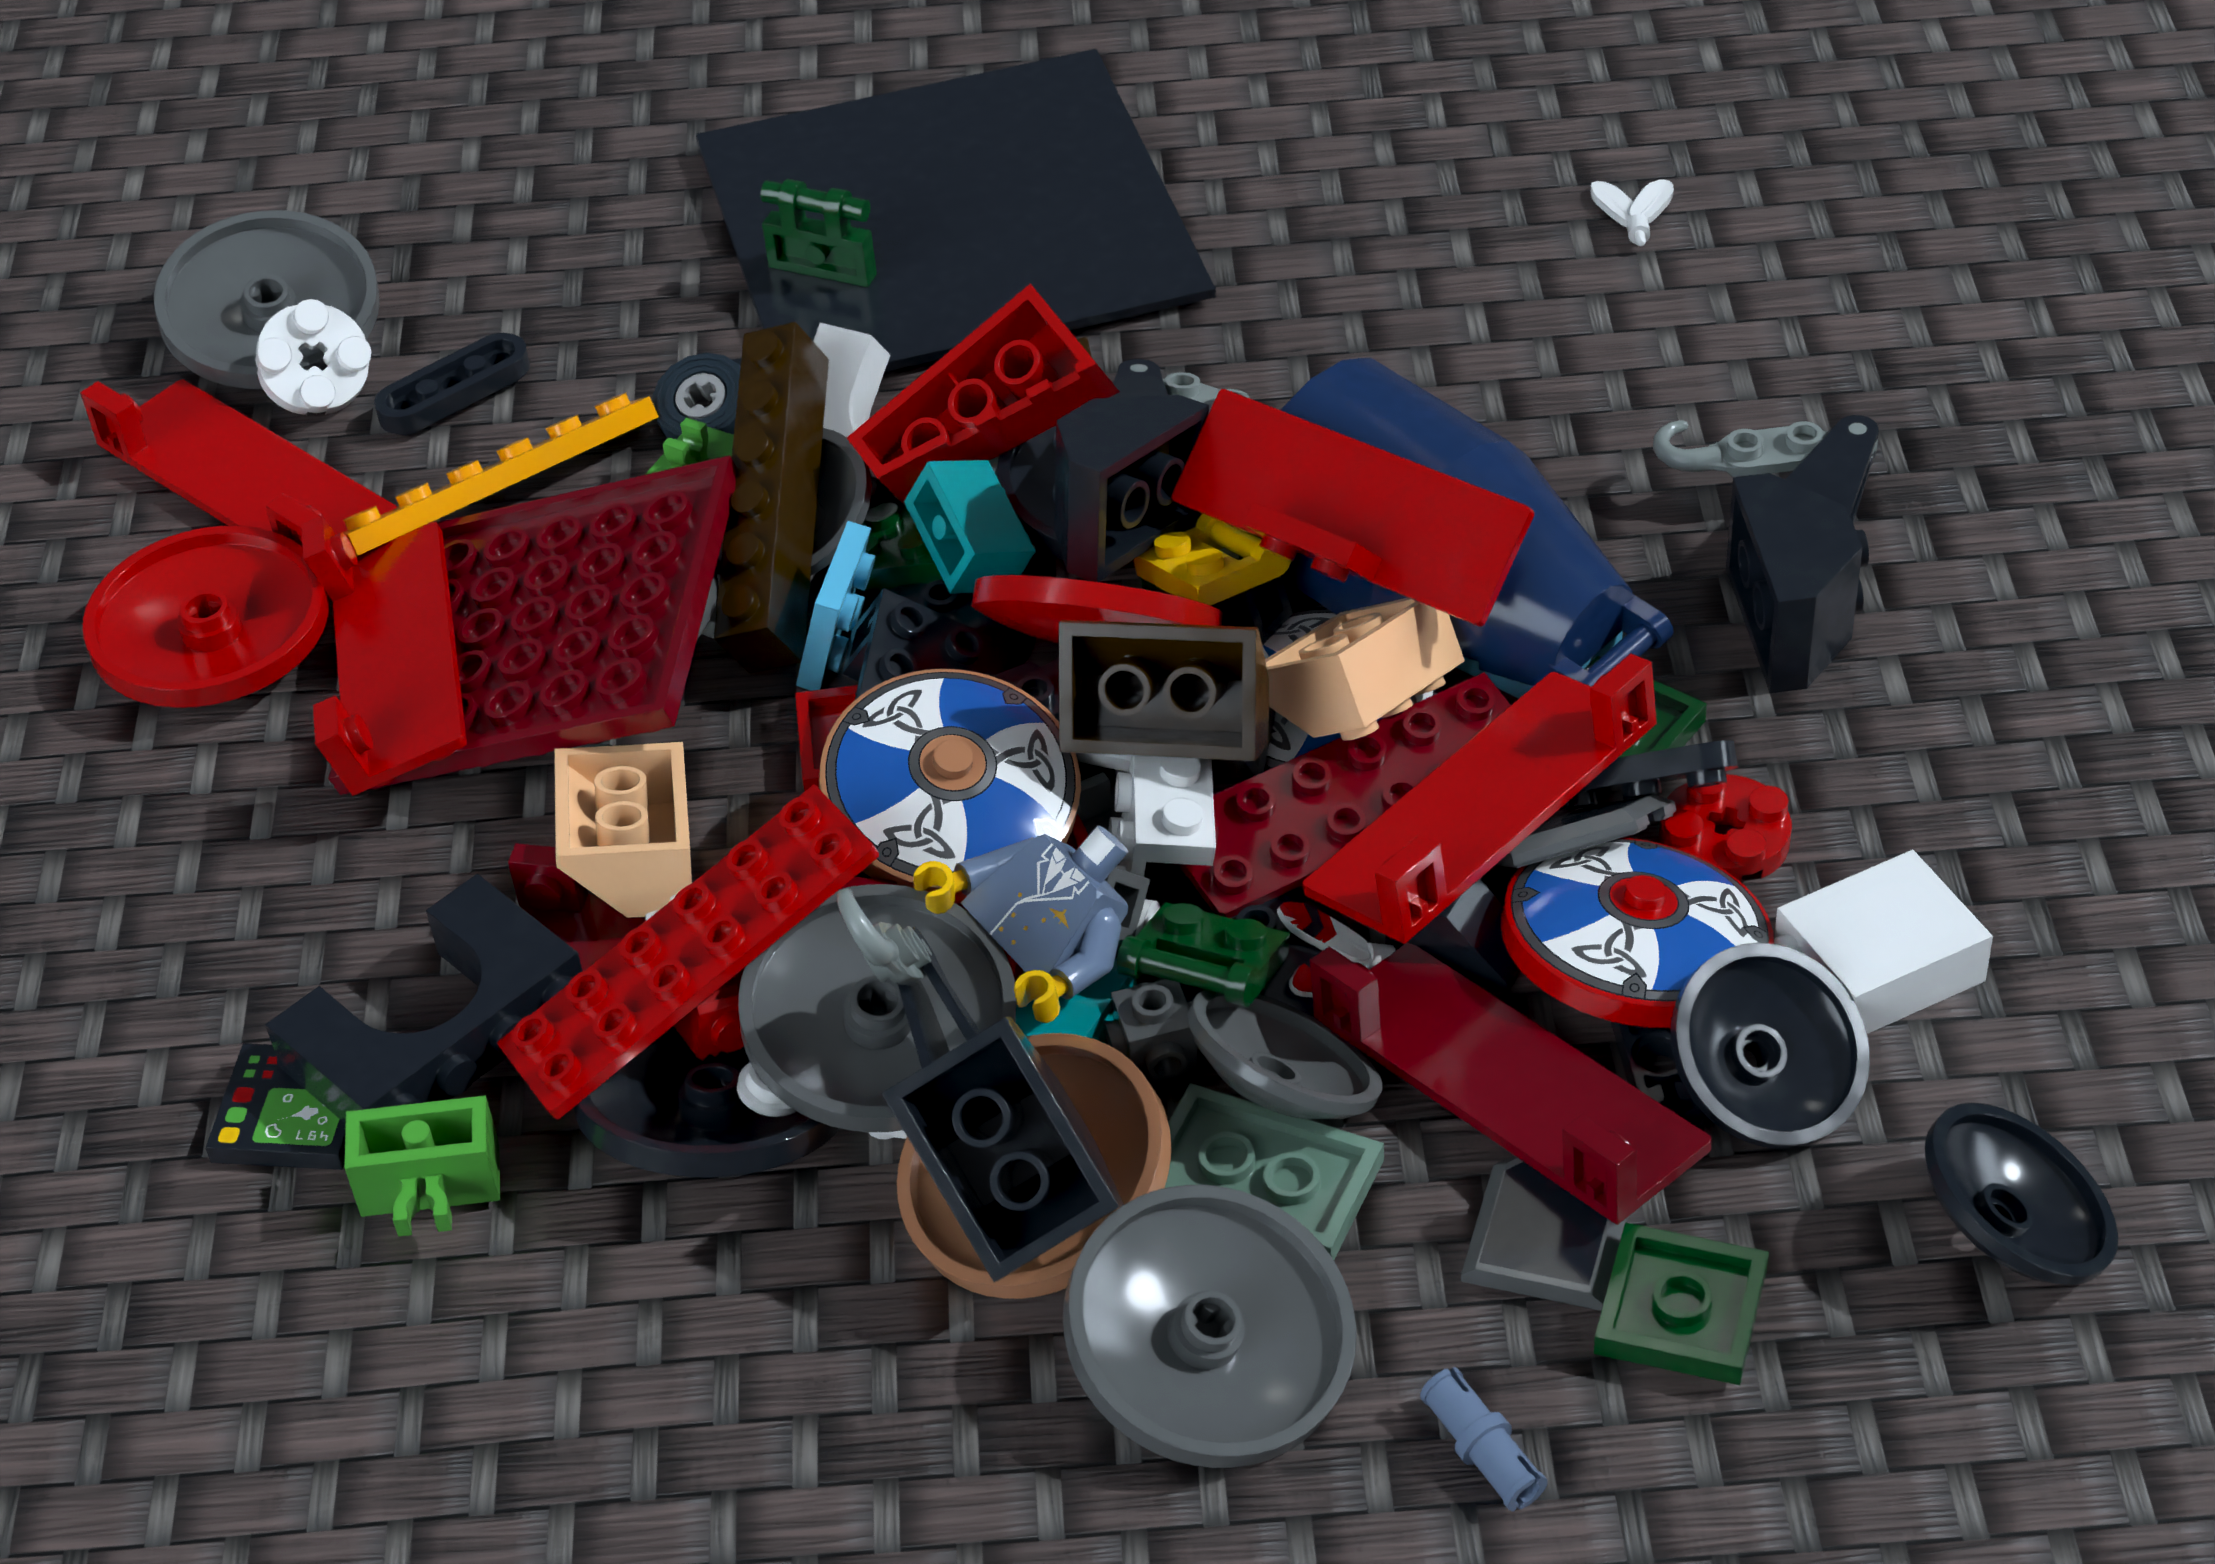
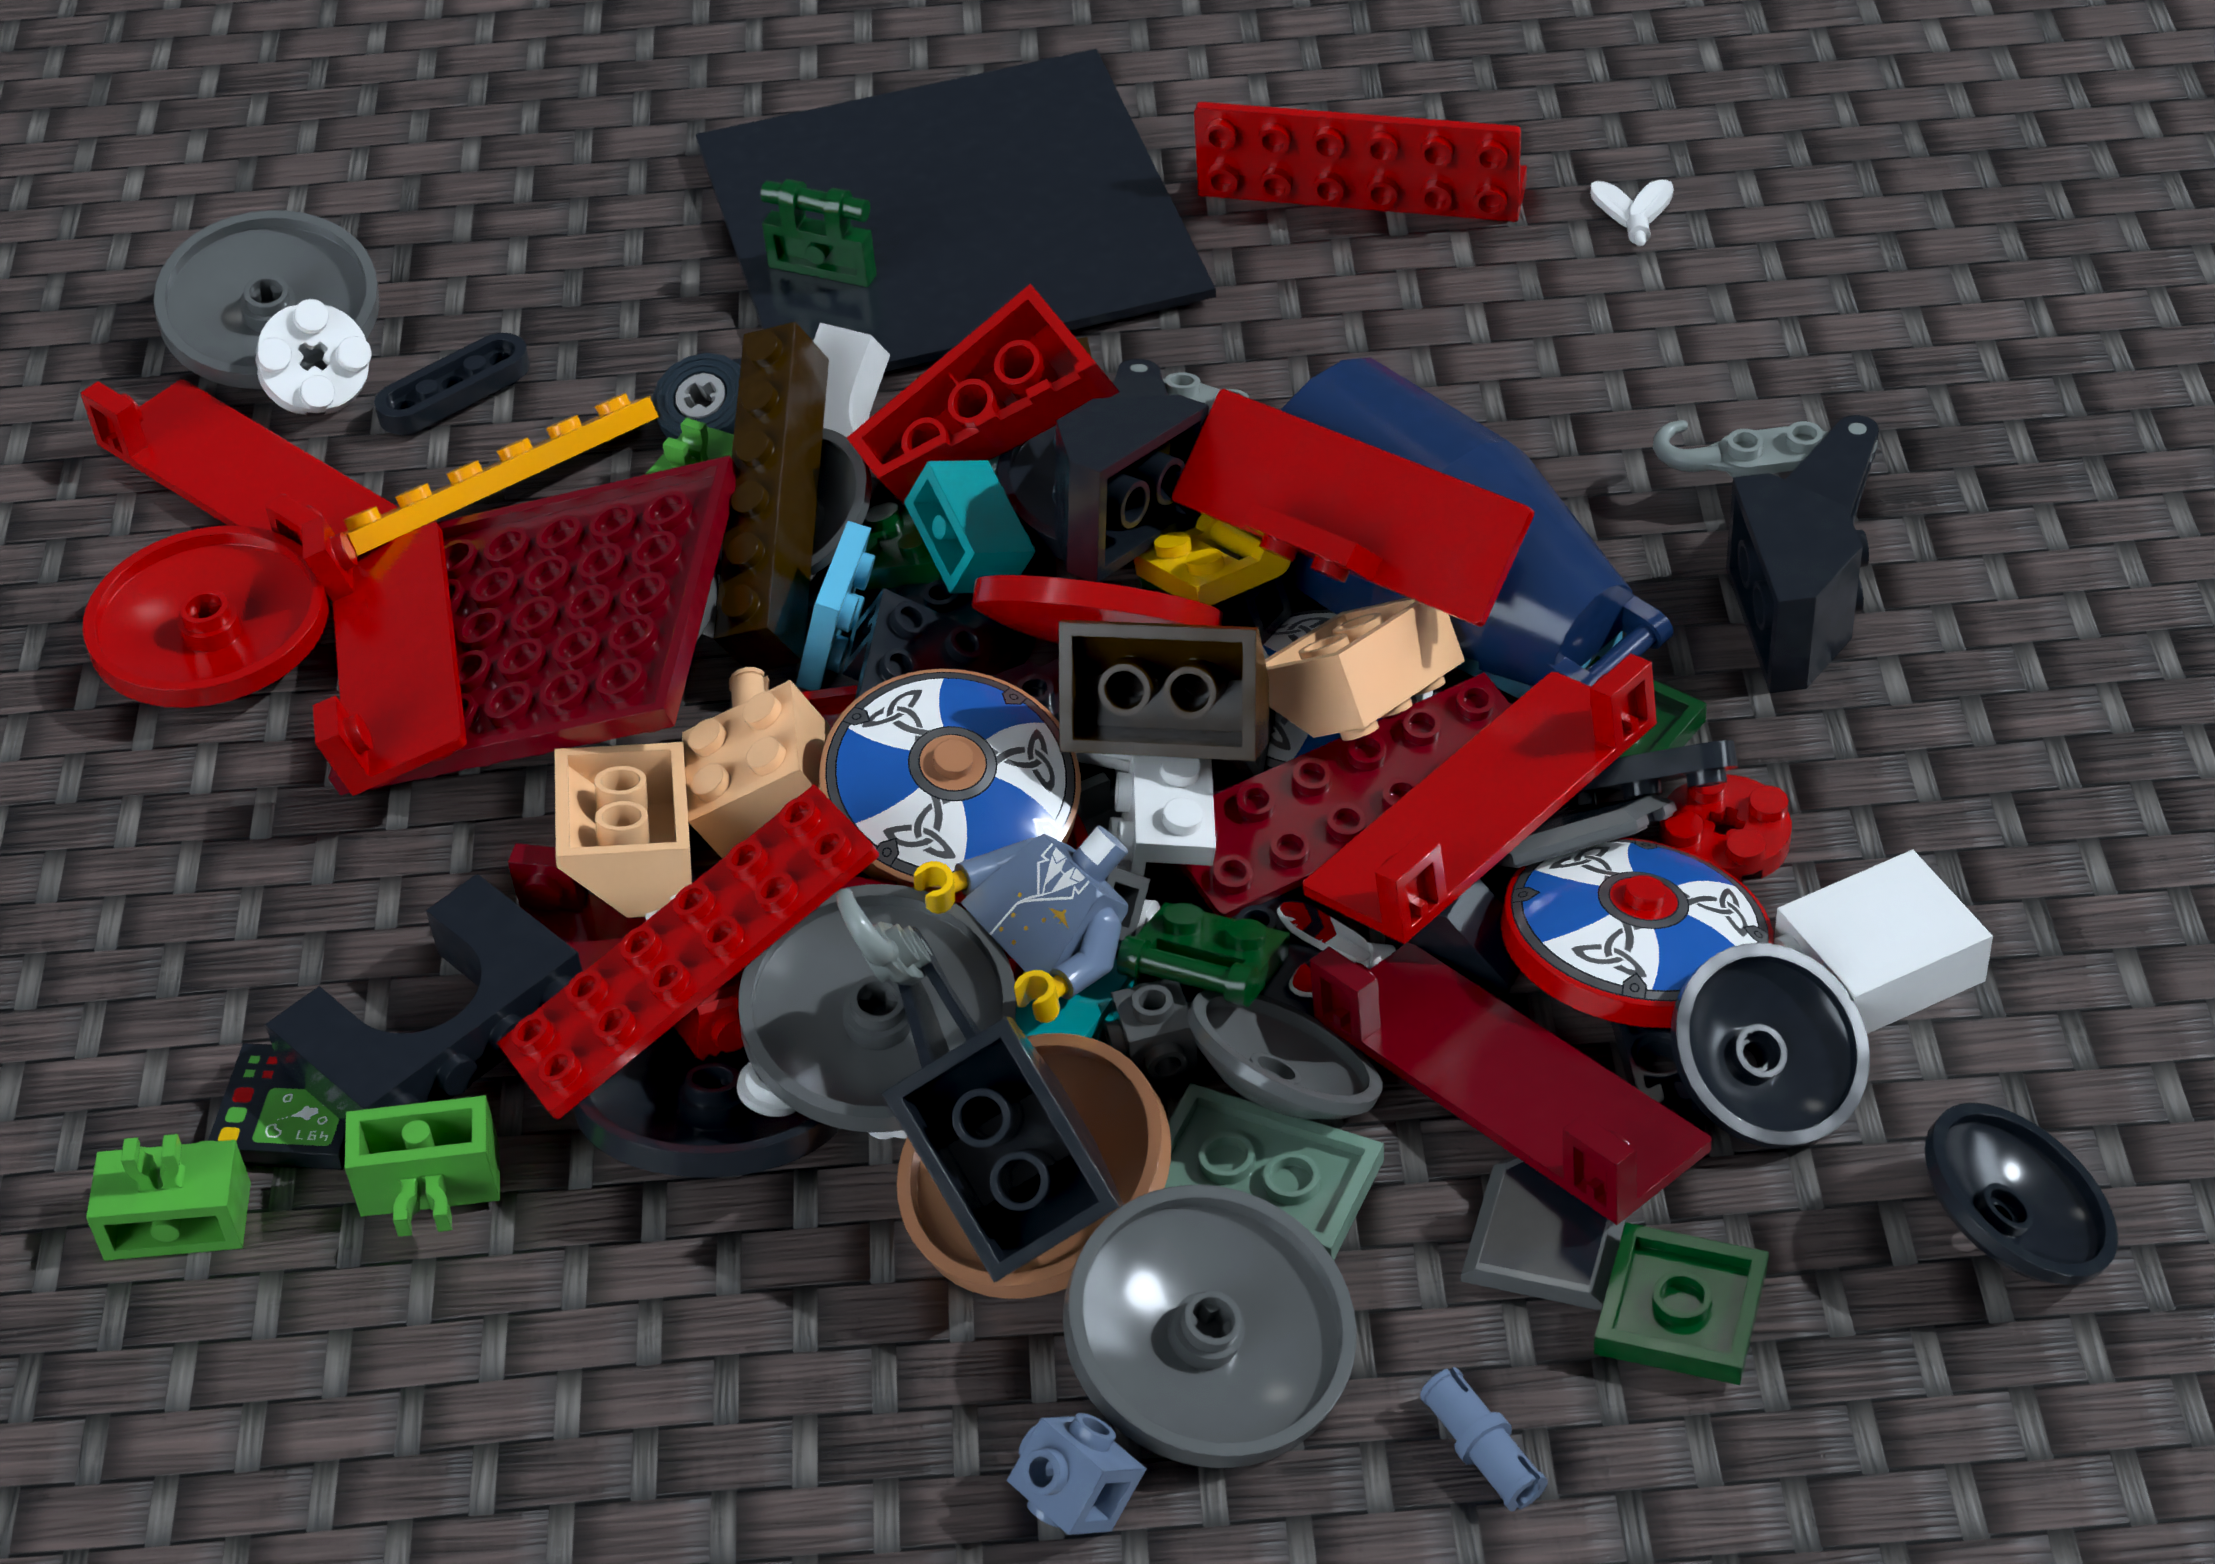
none -> bright green brick [86,1134,251,1261]
none -> light nougat brick [682,667,830,859]
none -> sand blue brick [1007,1413,1146,1535]
none -> red bracket [1194,102,1527,222]

